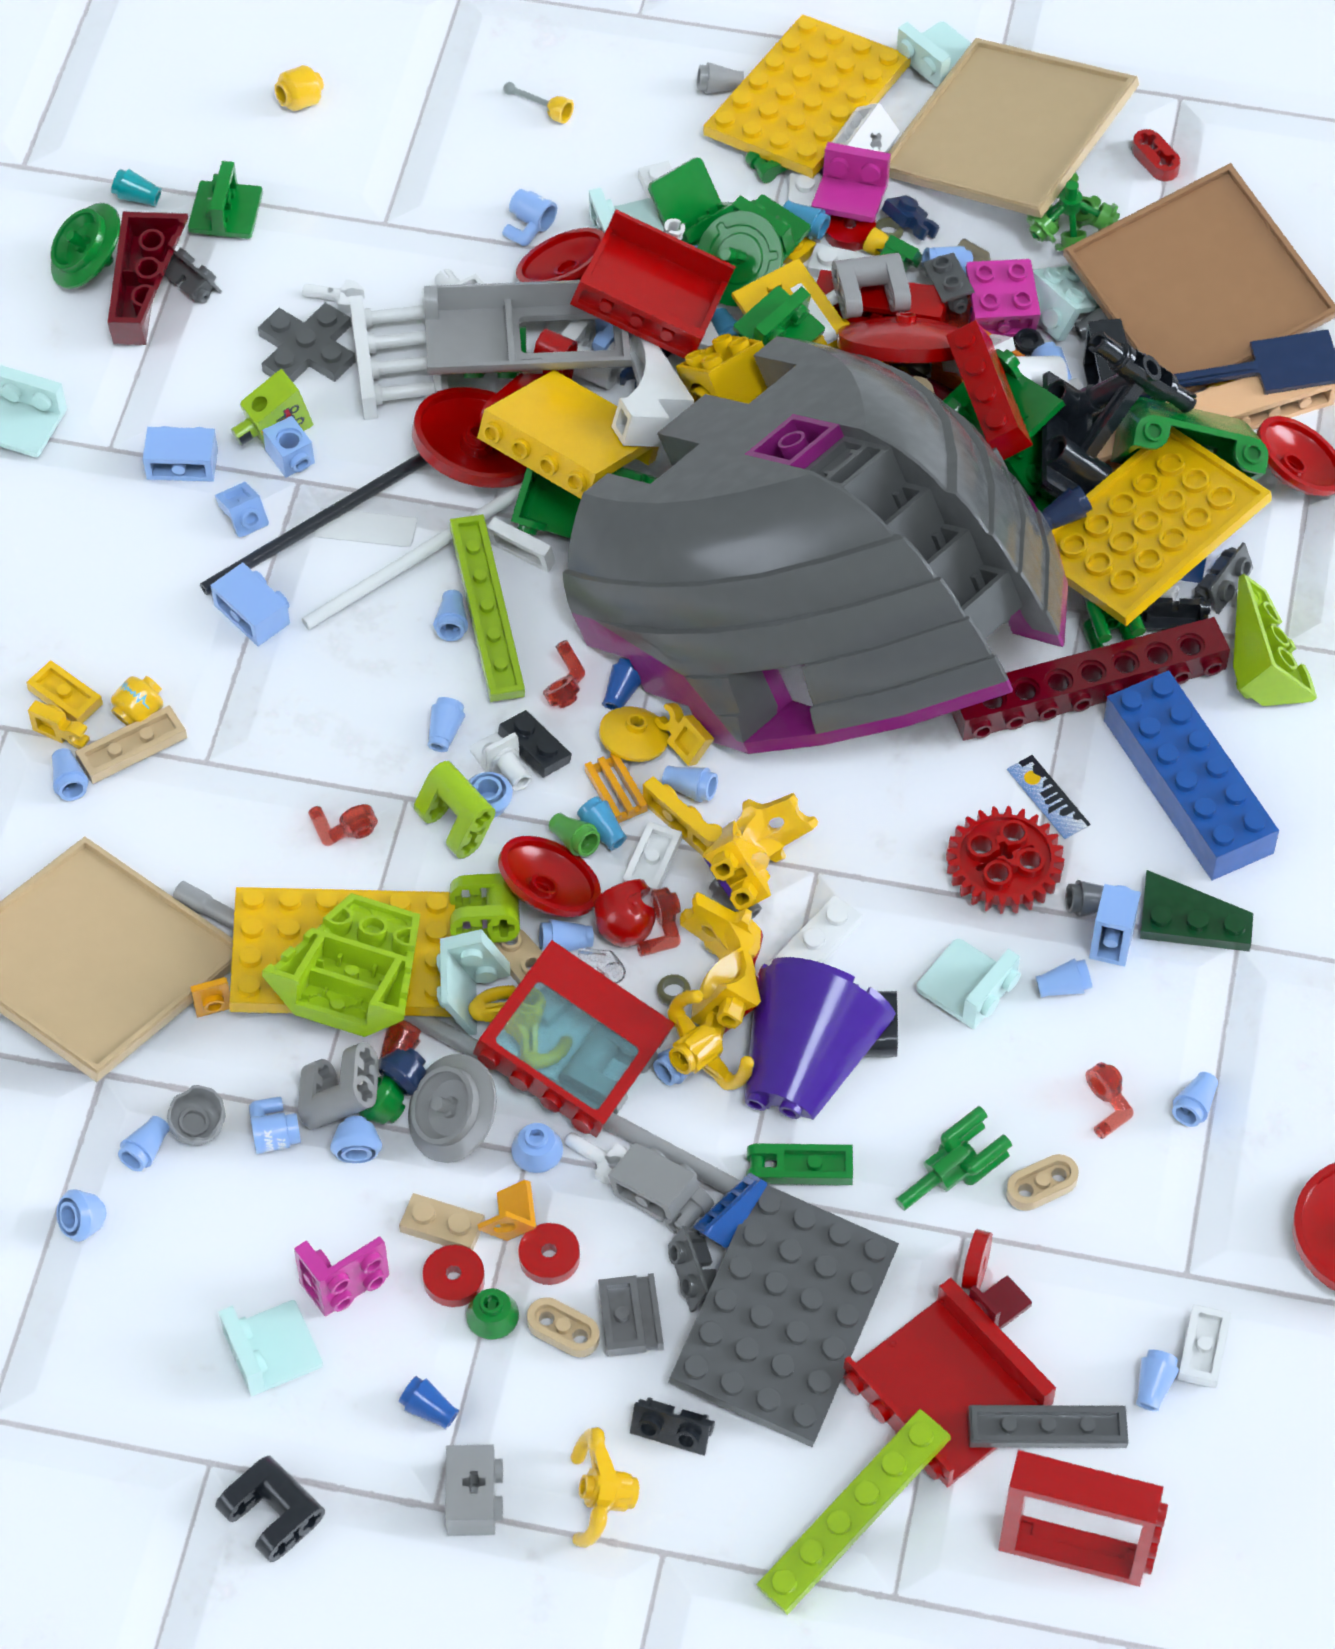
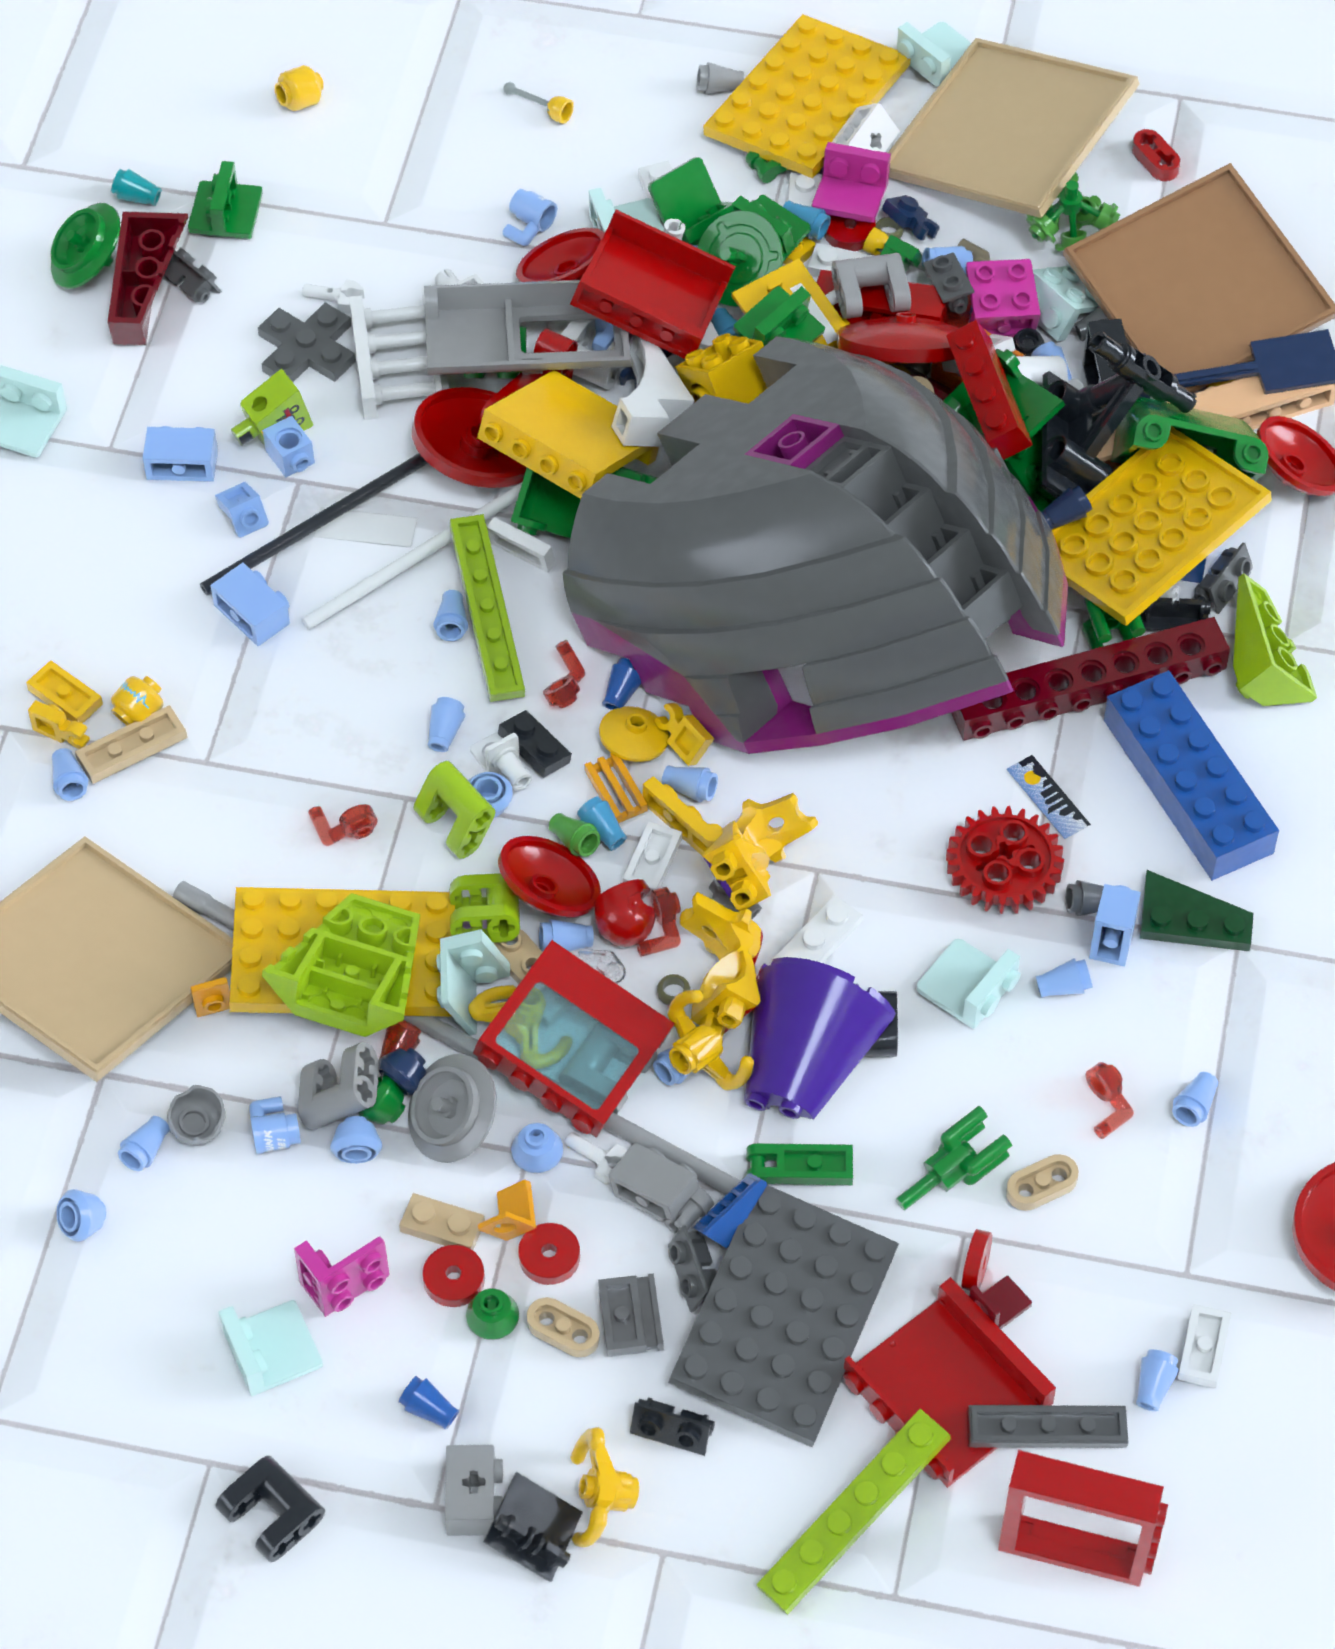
none -> black hinge [483,1472,583,1582]

